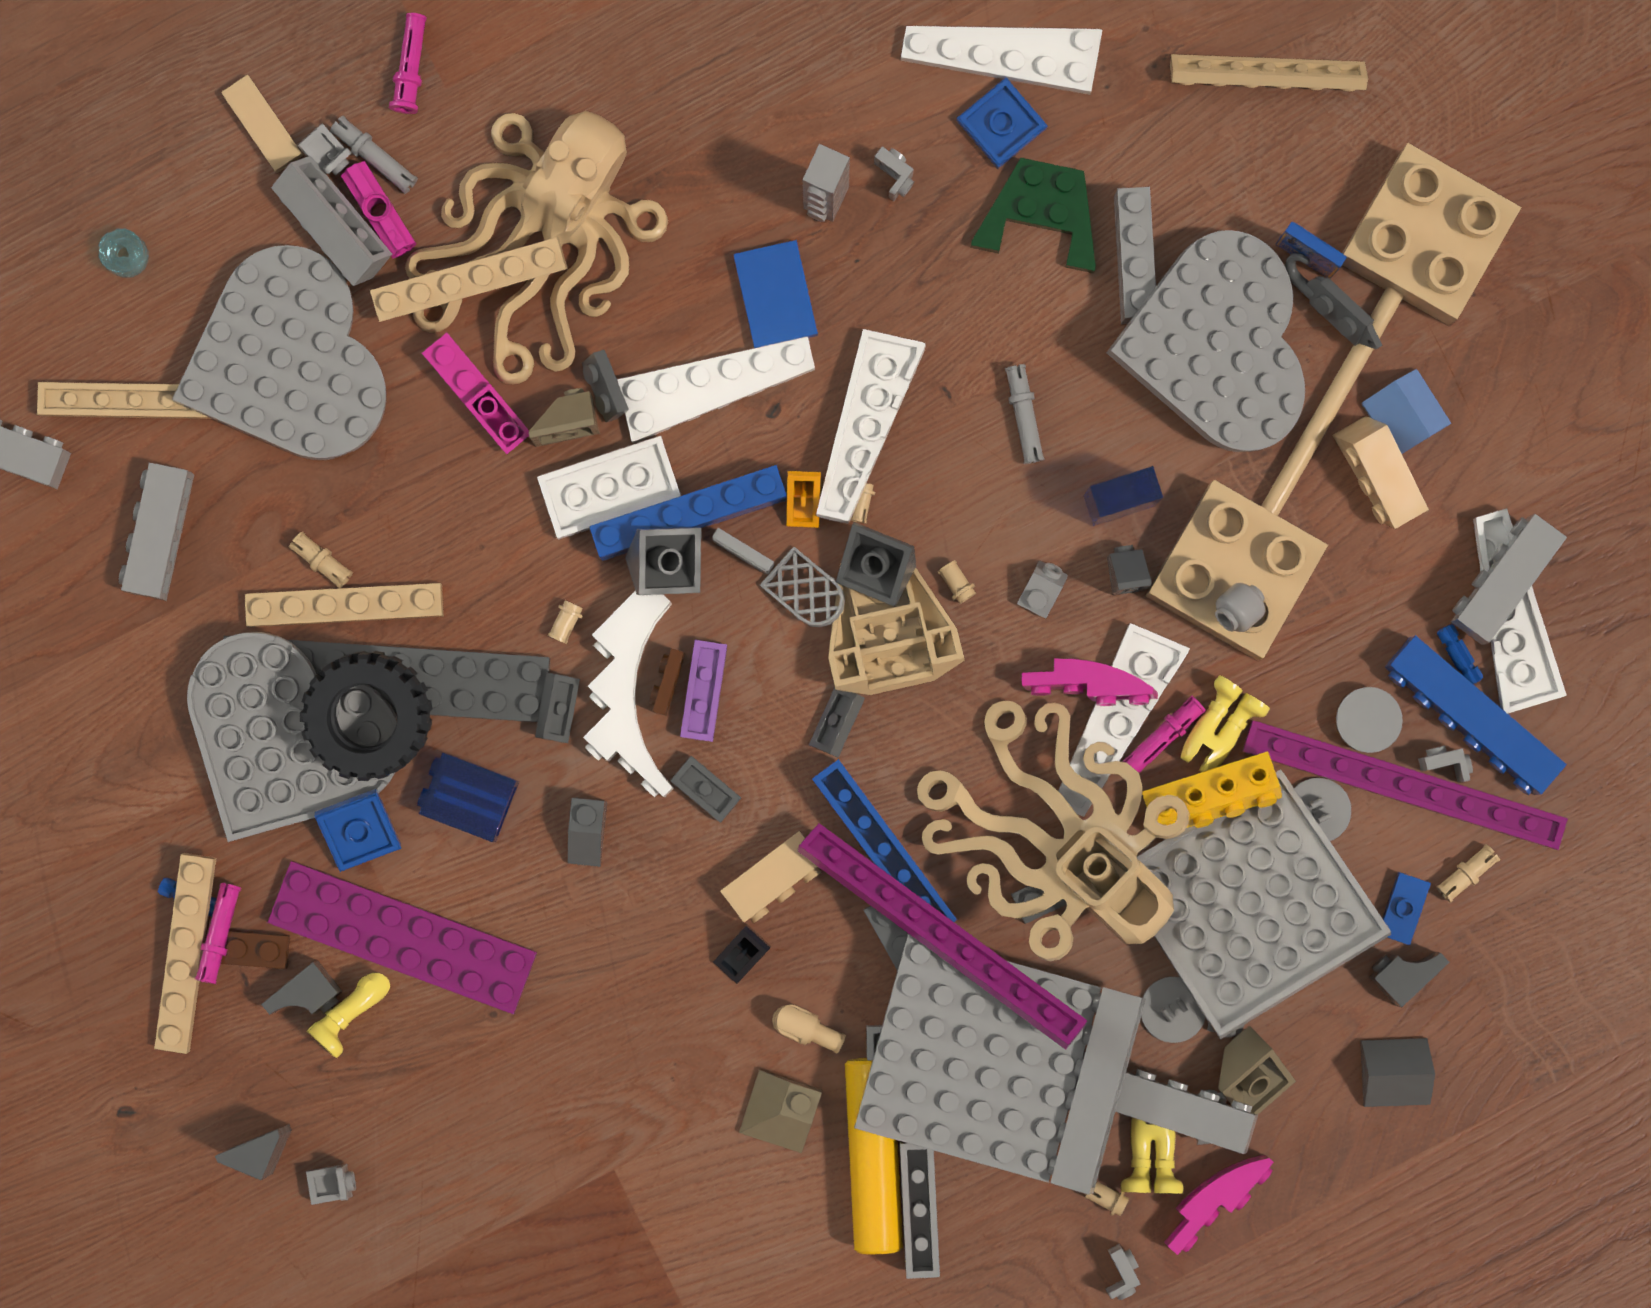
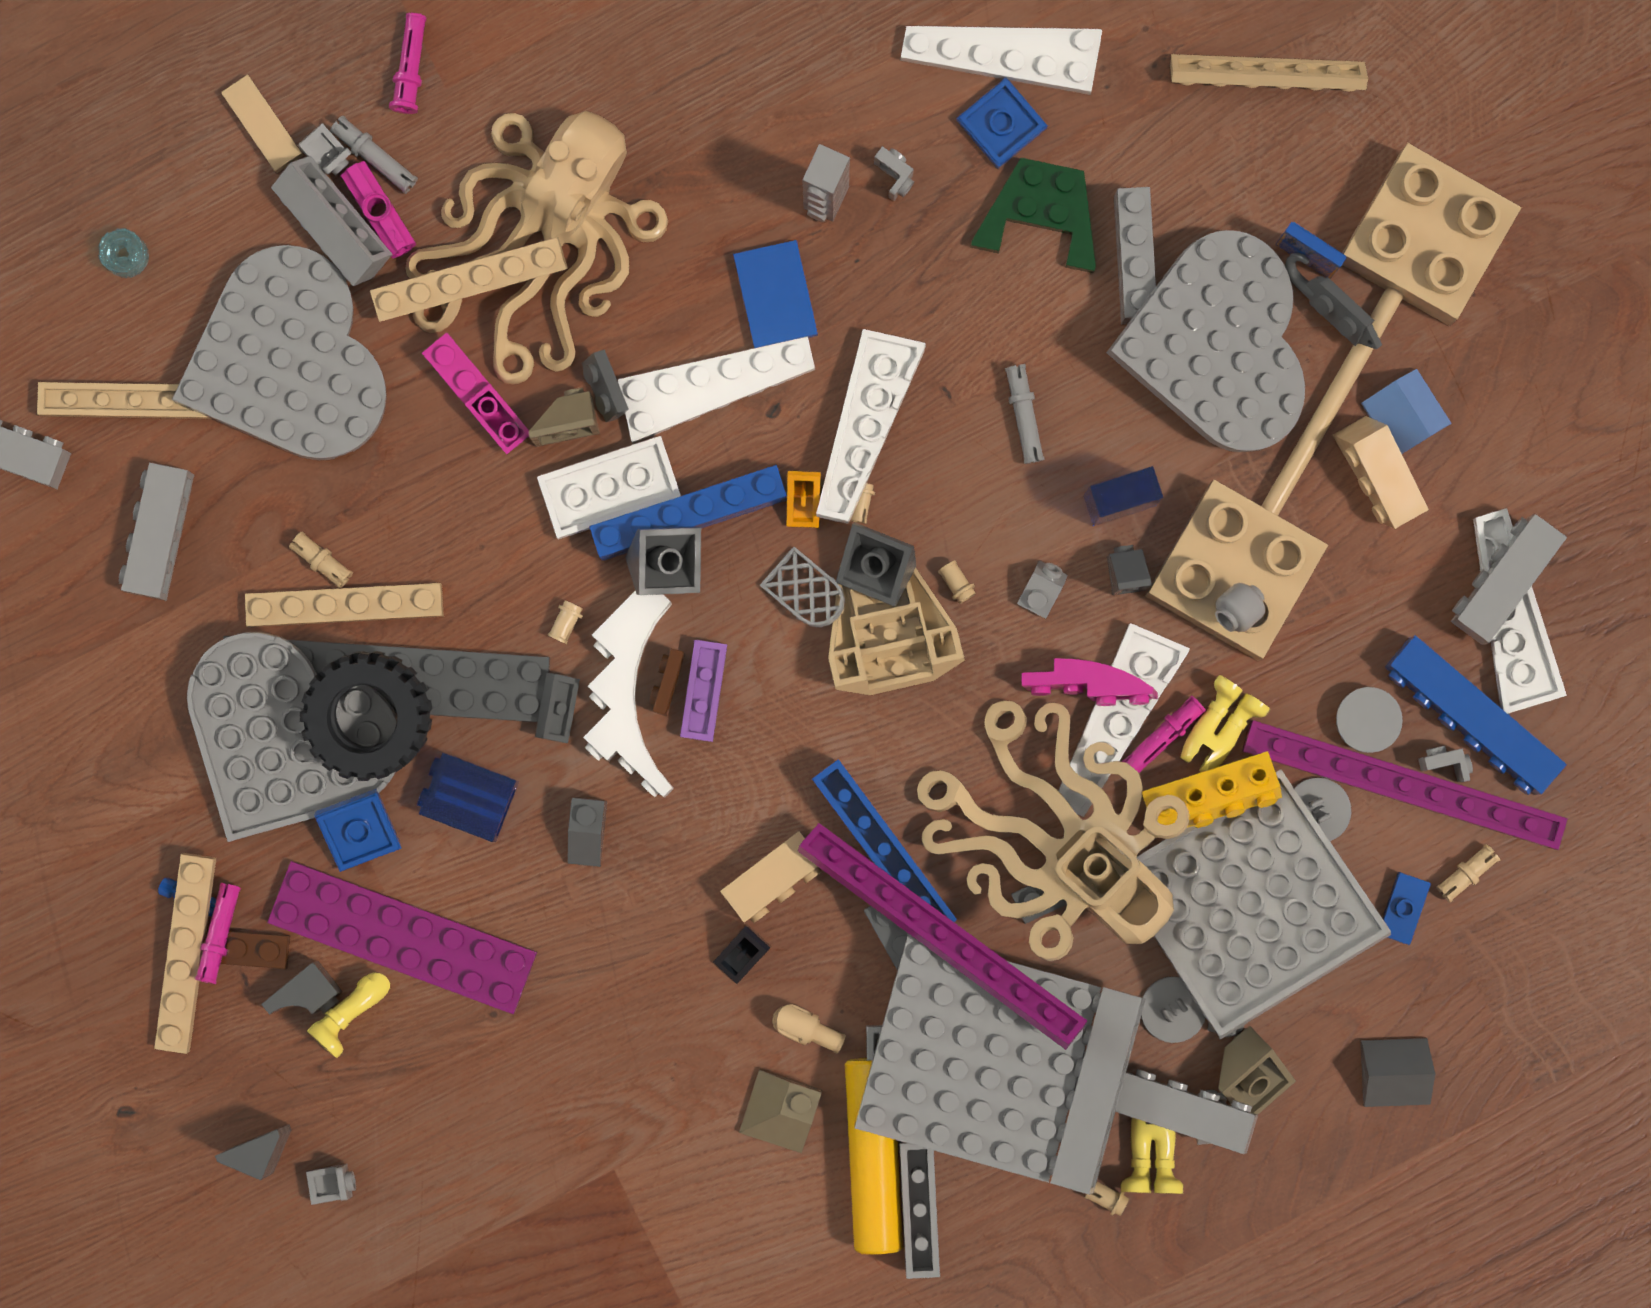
dark grey plate [670,756,741,823] -> none
light grey tile [712,528,774,574] -> none
dark grey plate [809,688,865,758] -> none
light grey bracket [1105,1244,1140,1300] -> none
dark pink slope [1164,1155,1274,1255] -> none
dark grey arch [1369,951,1450,1008] -> none
blue axle [1437,624,1483,684] -> none

